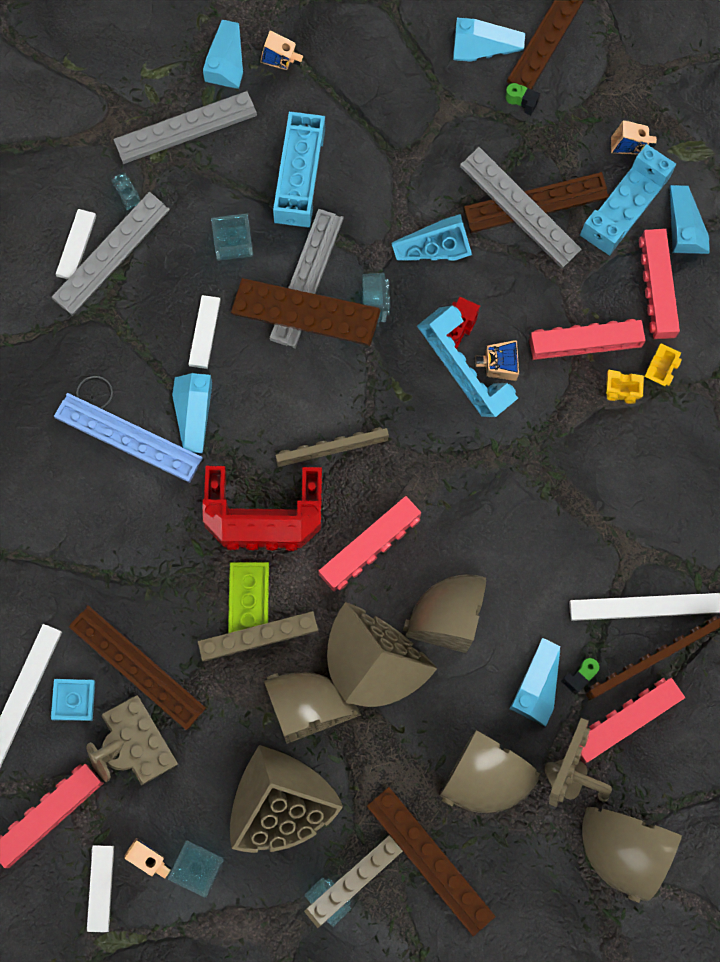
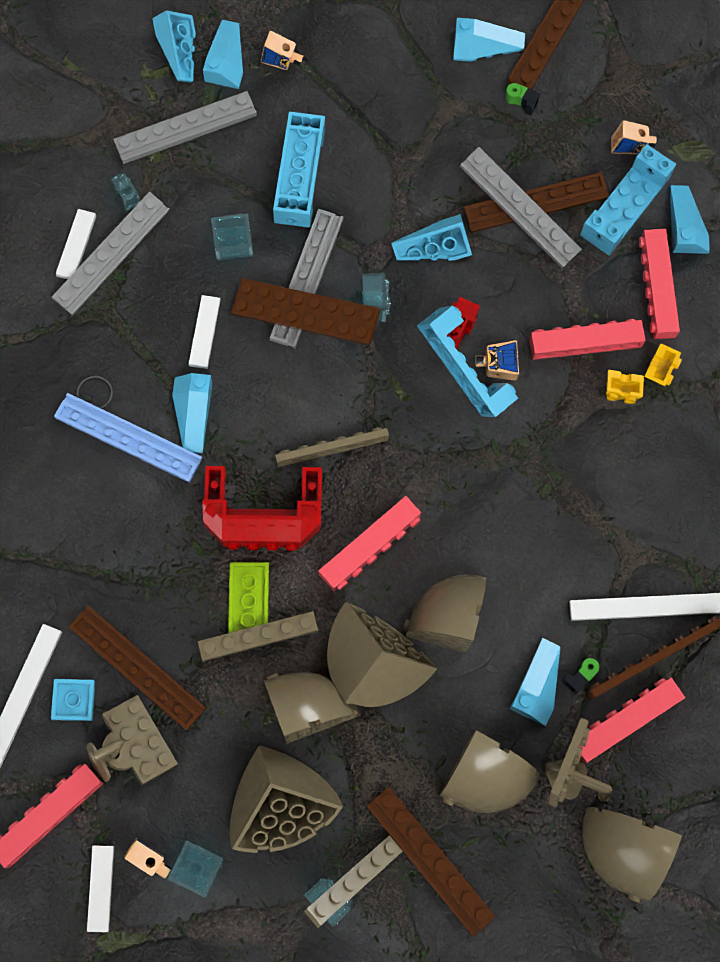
none -> medium azure wedge [152,10,196,83]

